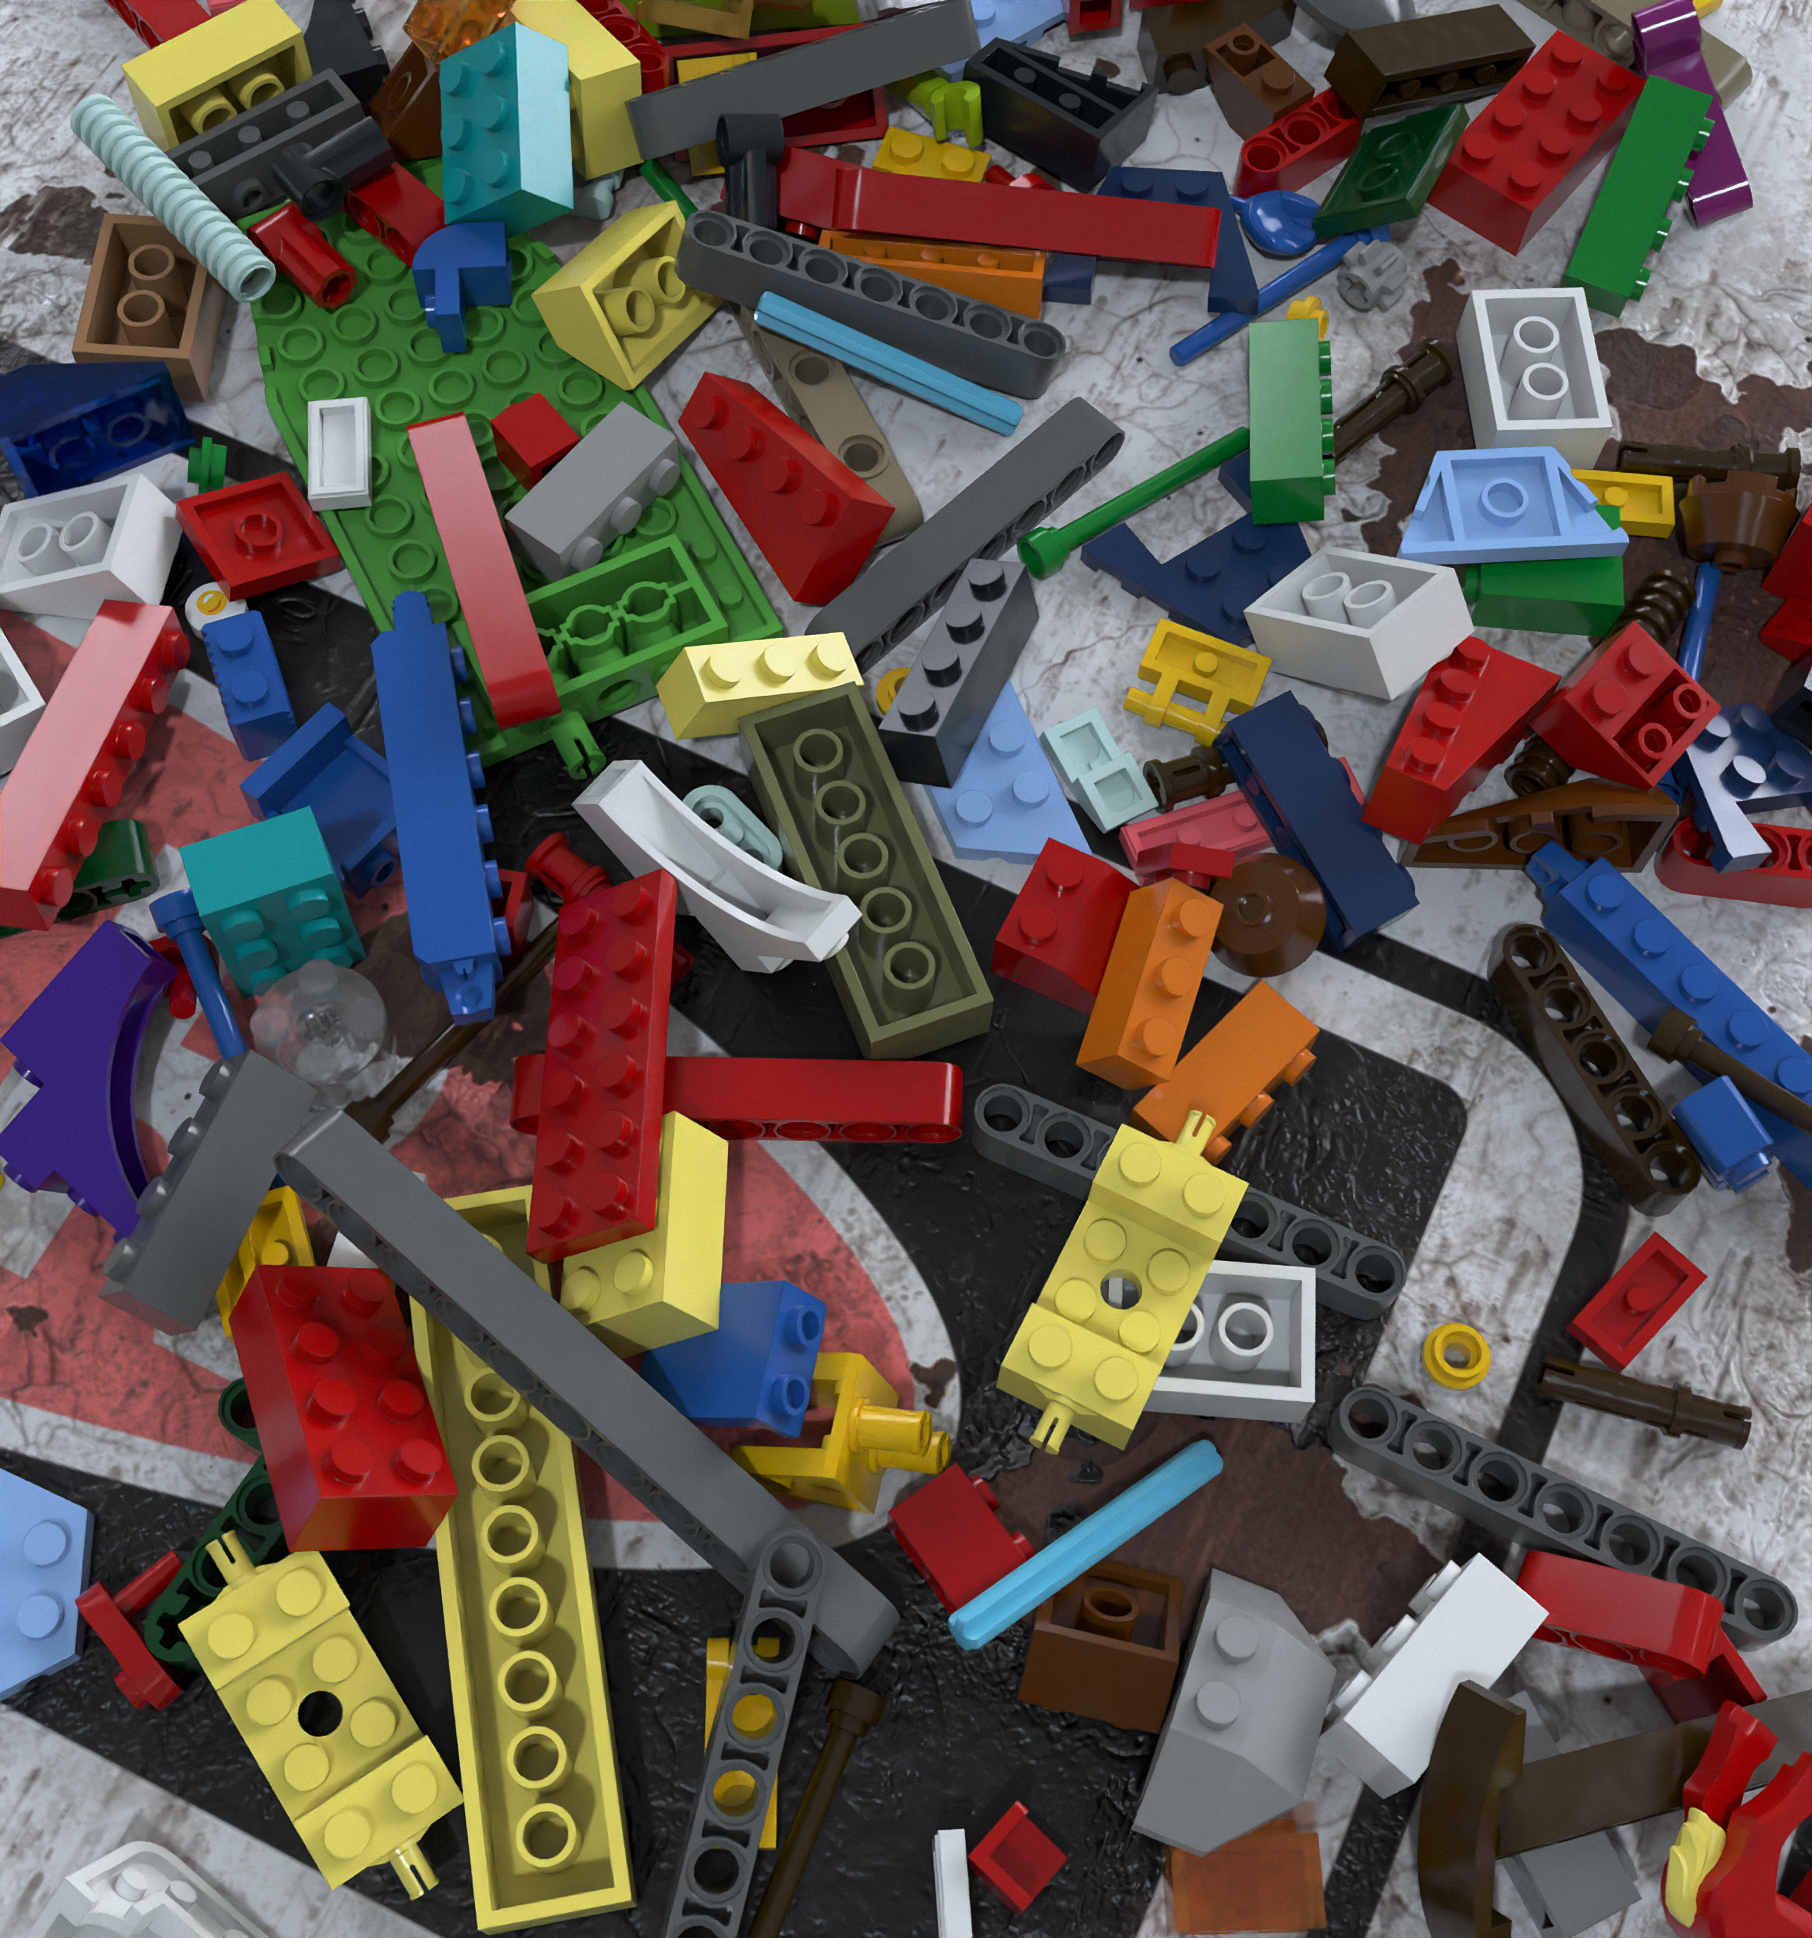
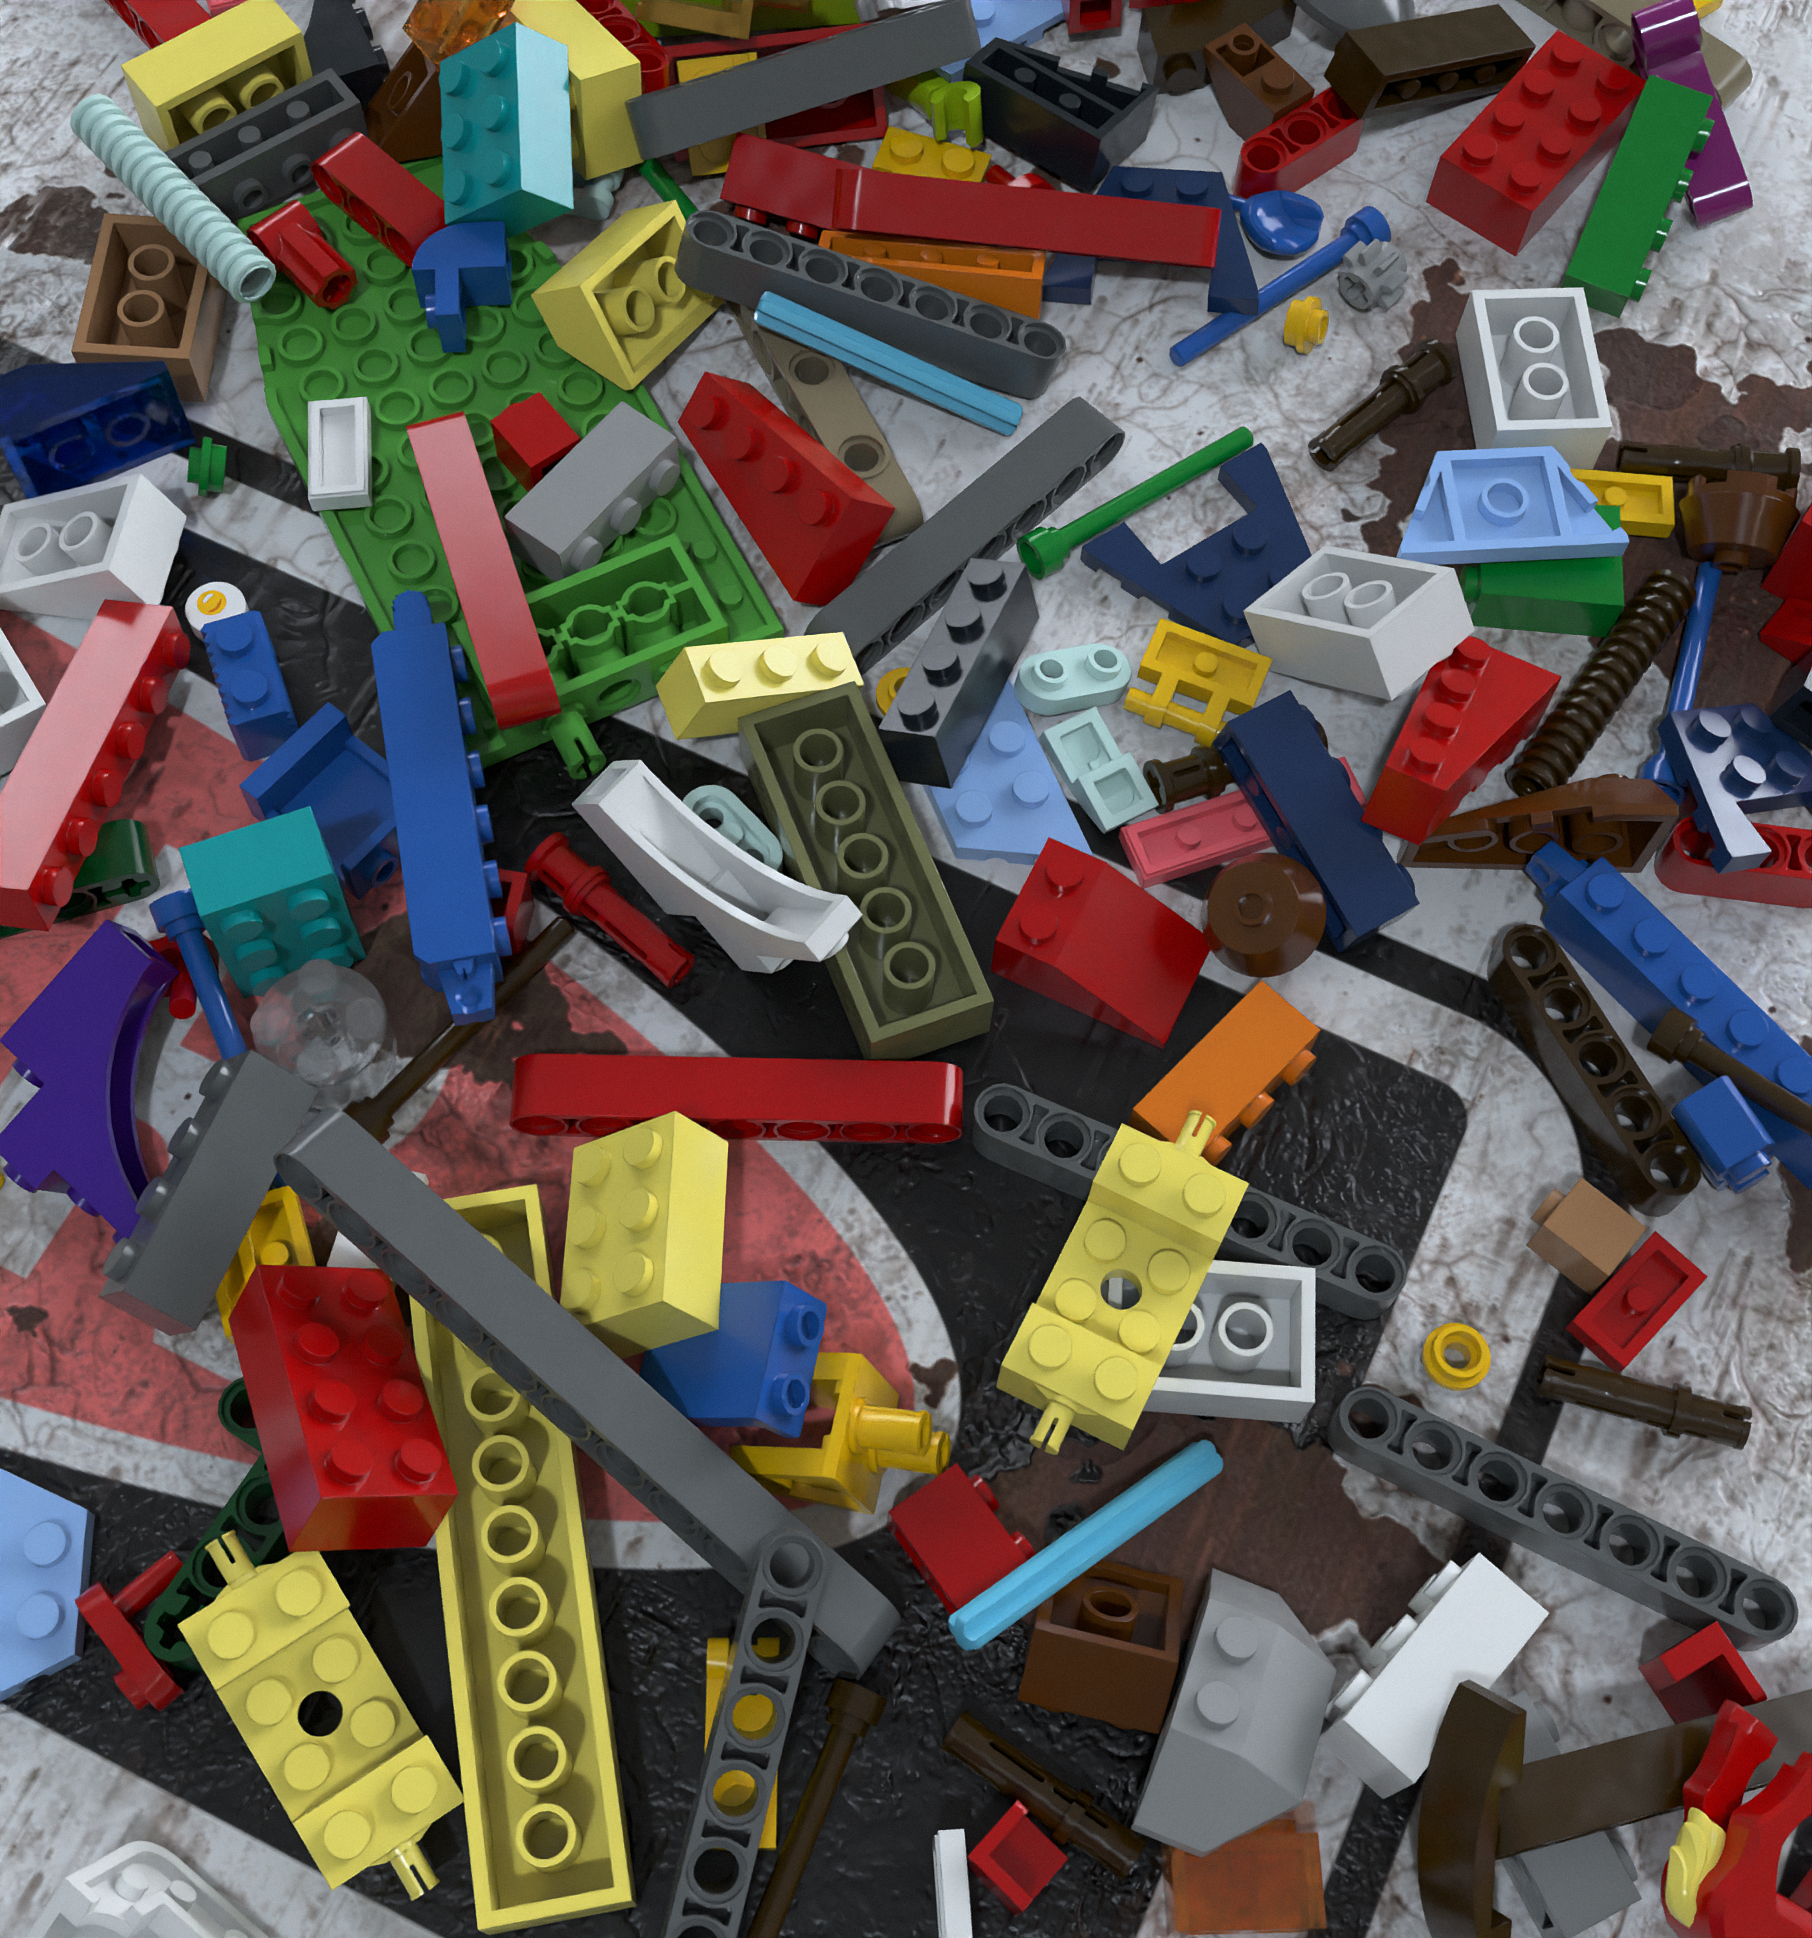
red plate [175,471,341,603] -> none
black piece [271,116,396,222] -> none
red plate [526,868,678,1264] -> none
black piece [716,113,784,229] -> none
orange brick [1075,877,1224,1091] -> none
red plate [1135,842,1235,891] -> none
green brick [1249,318,1336,525] -> none
dark green tile [1311,103,1470,239] -> none
red beam [1515,1551,1725,1680] -> none
red slope [1527,620,1722,791] -> none
none -> dark brown pin [940,1710,1148,1881]
none -> light aqua plate [1014,643,1131,716]
none -> medium nougat brick [1526,1177,1647,1295]

